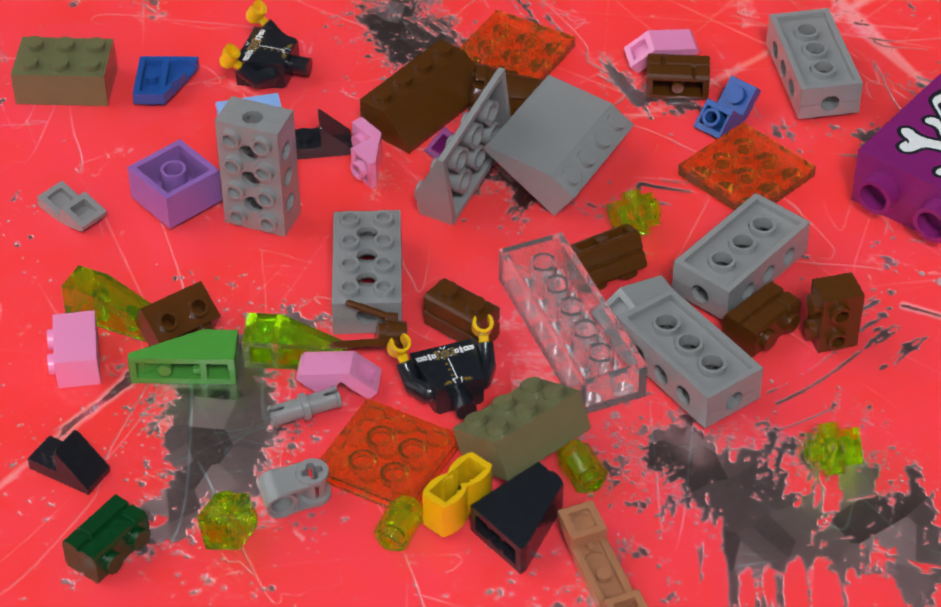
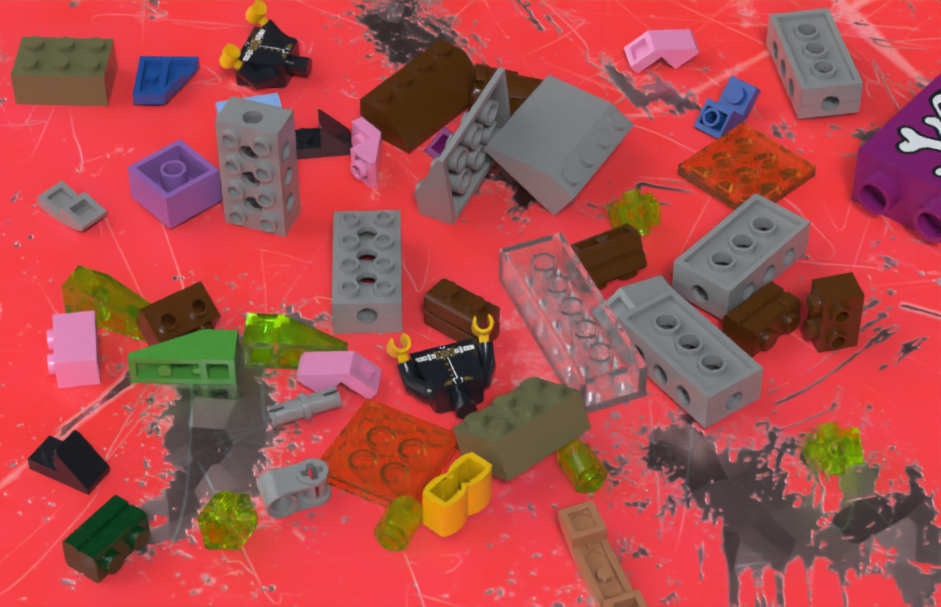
reddish brown plant [330,299,407,350] -> none
clear orange plate [460,9,575,80] -> none
black slope [471,461,564,574] -> none
reddish brown brick [646,54,710,101] -> none

